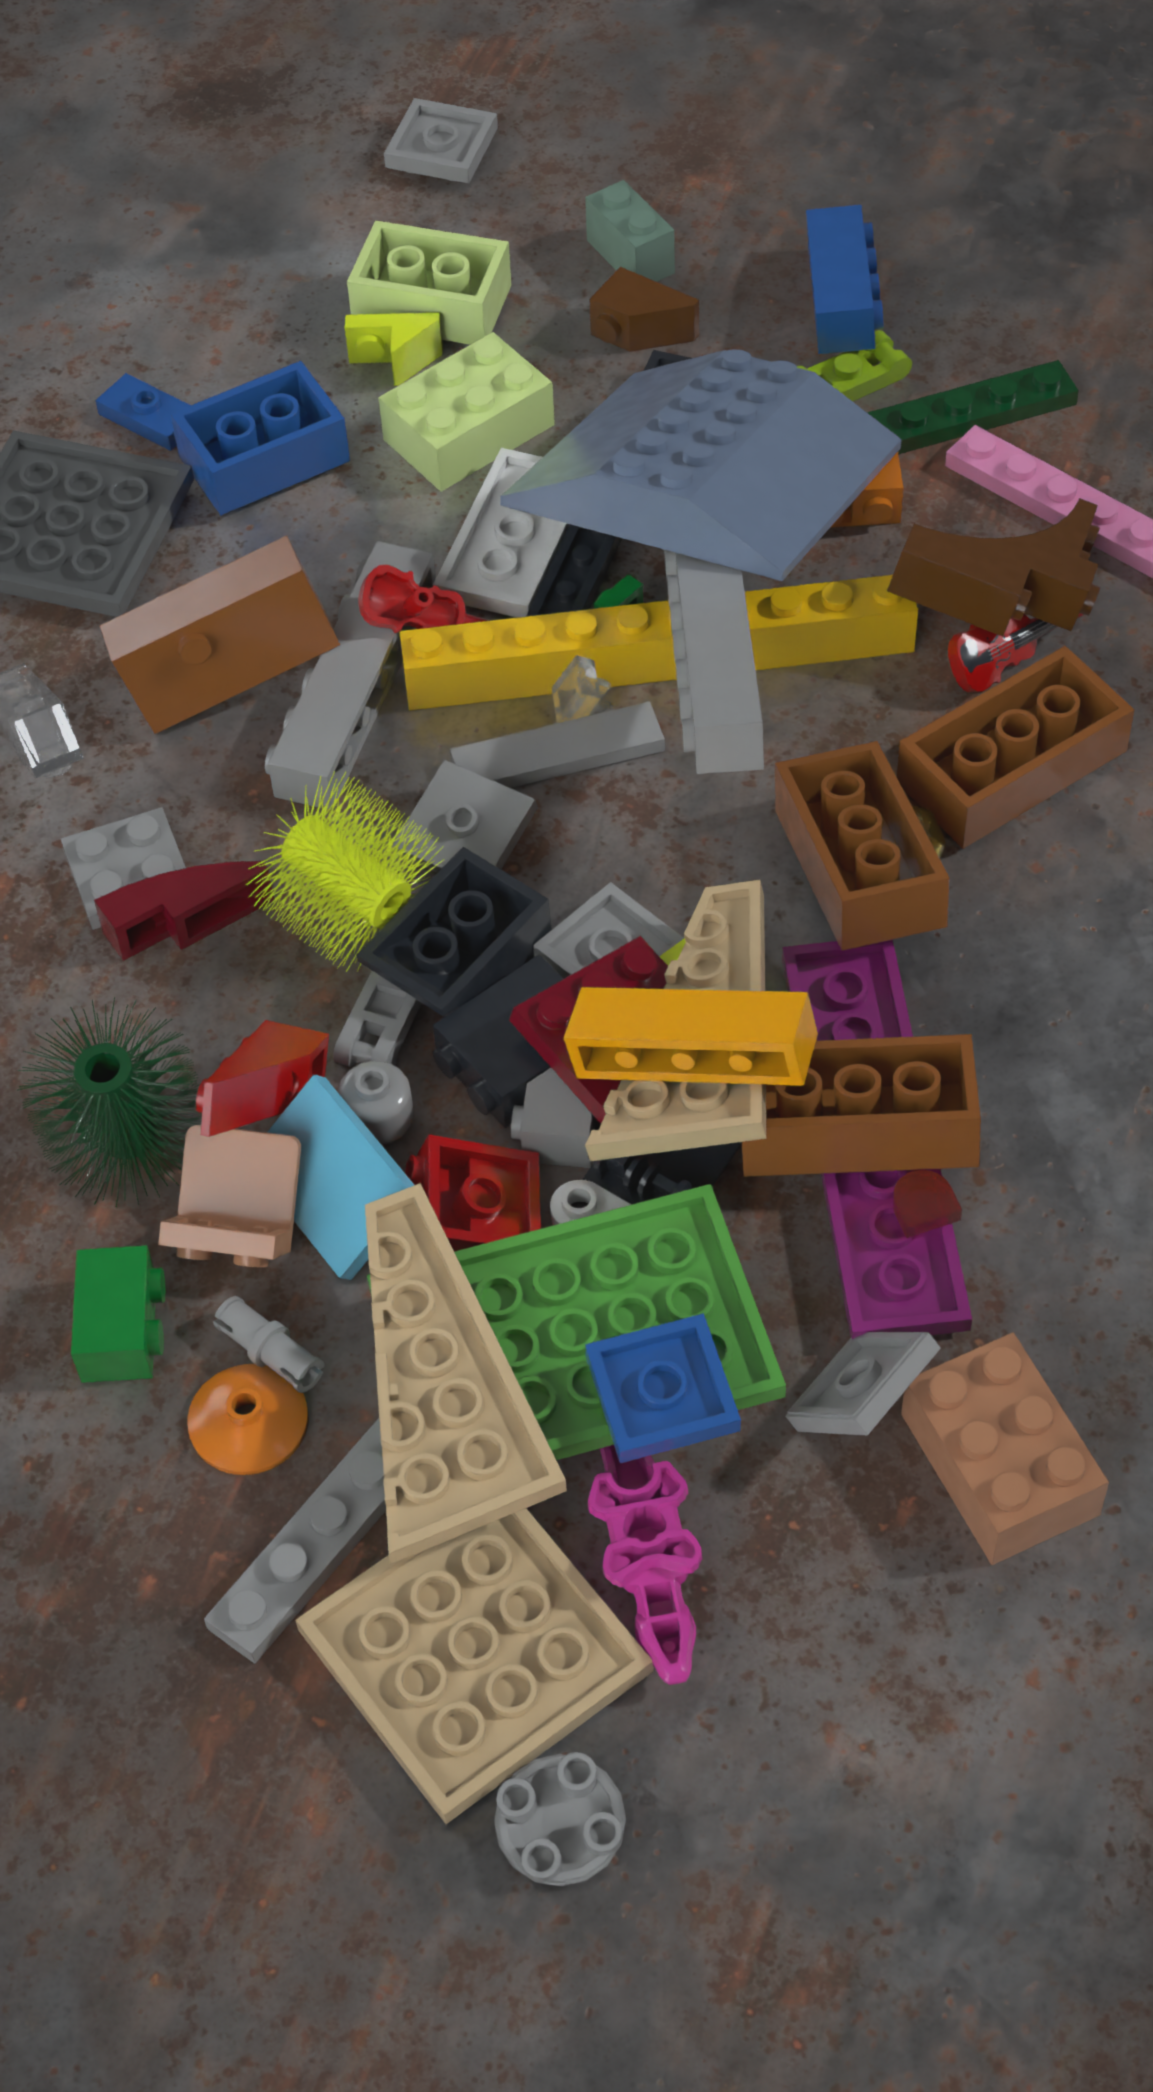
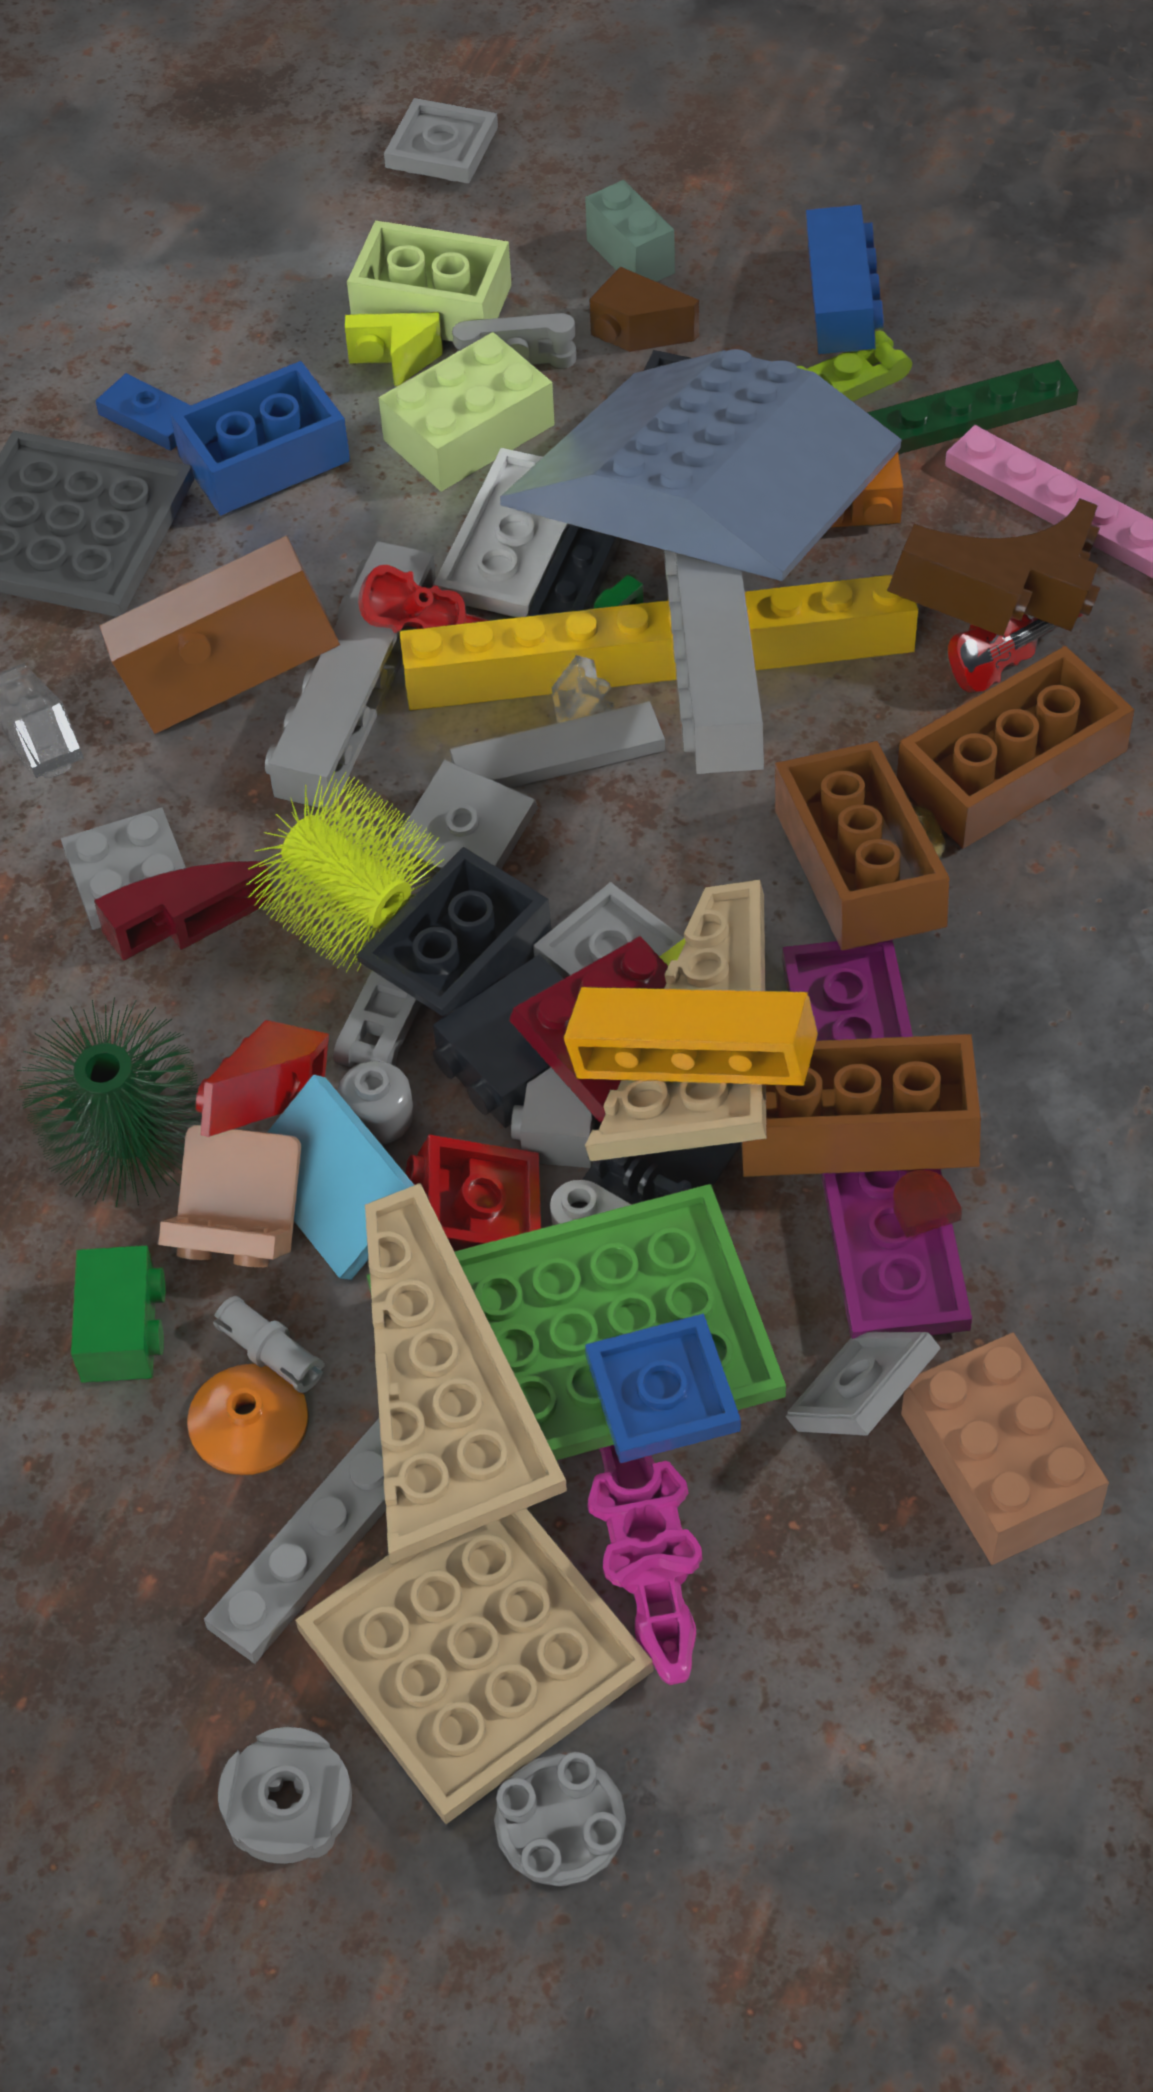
none -> light grey plate [218,1727,352,1864]
none -> light grey plate [452,313,577,369]

